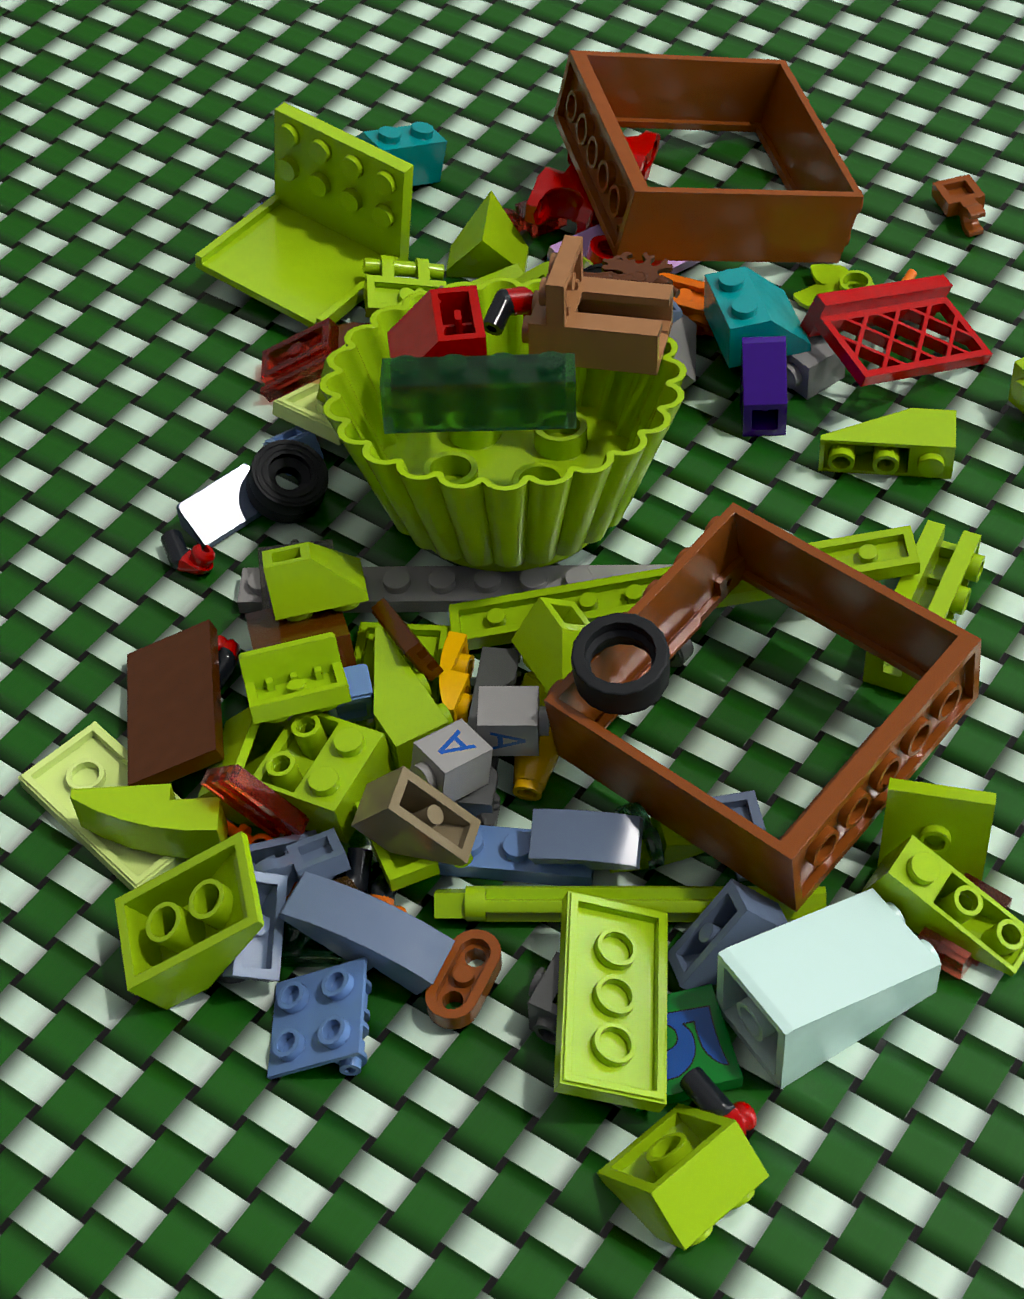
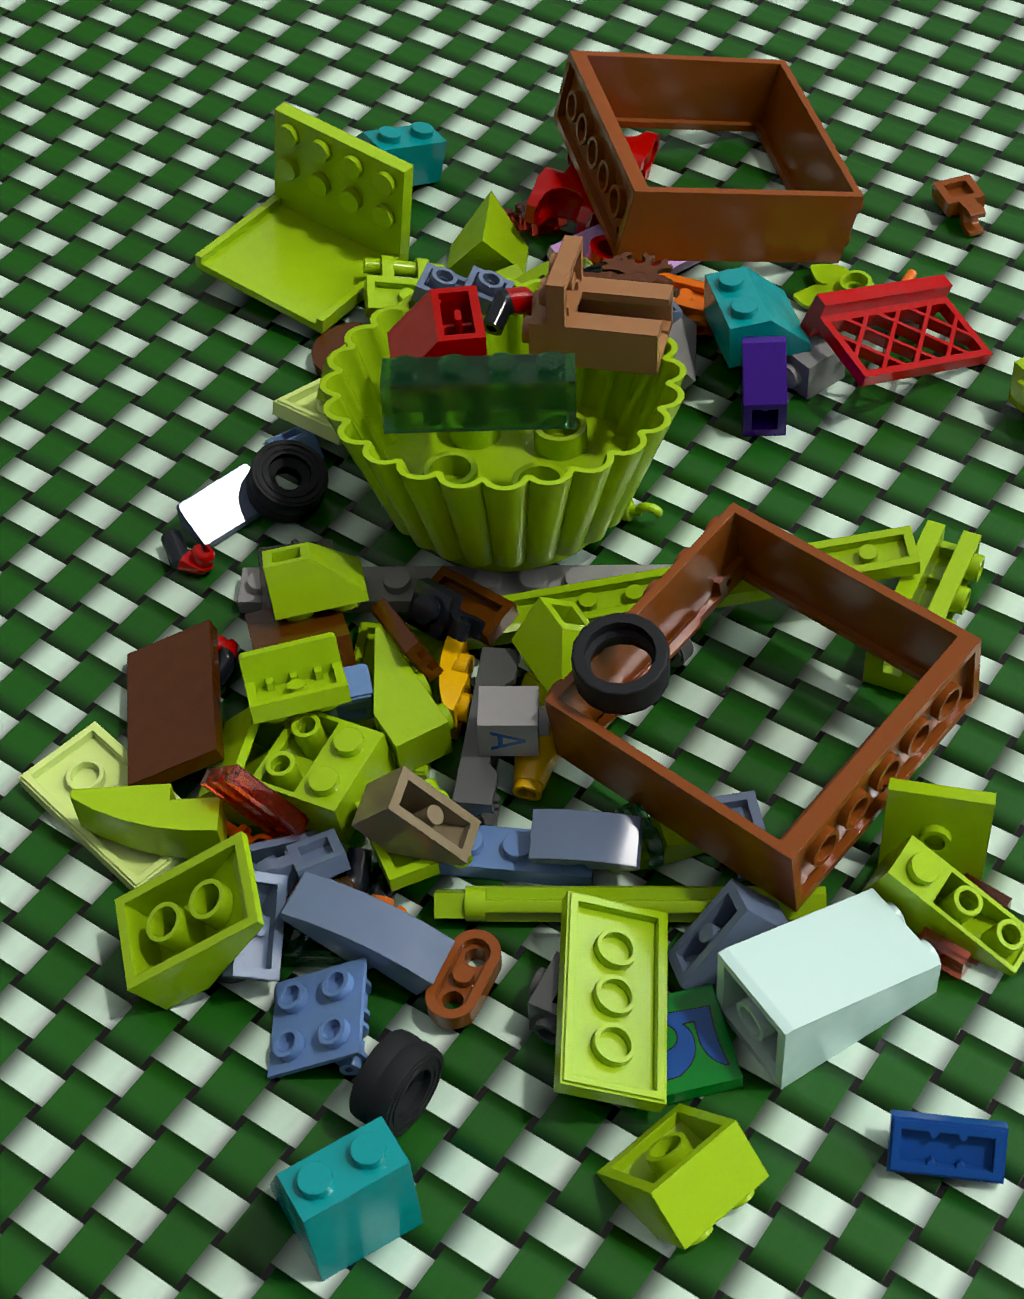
clear red plate [260,317,339,402] -> none
light grey brick [410,718,493,802] -> none
black arm [680,1067,757,1136] -> none
lime slope [818,408,956,479] -> none
none -> teal slope [270,1116,423,1282]
none -> black tyre [349,1029,444,1138]
none -> black plate [405,578,486,643]
none -> sand blue slope [411,262,515,315]
none -> reddish brown tile [431,565,519,647]
none -> lime hand [622,500,663,521]
none -> blue plate [886,1109,1009,1184]

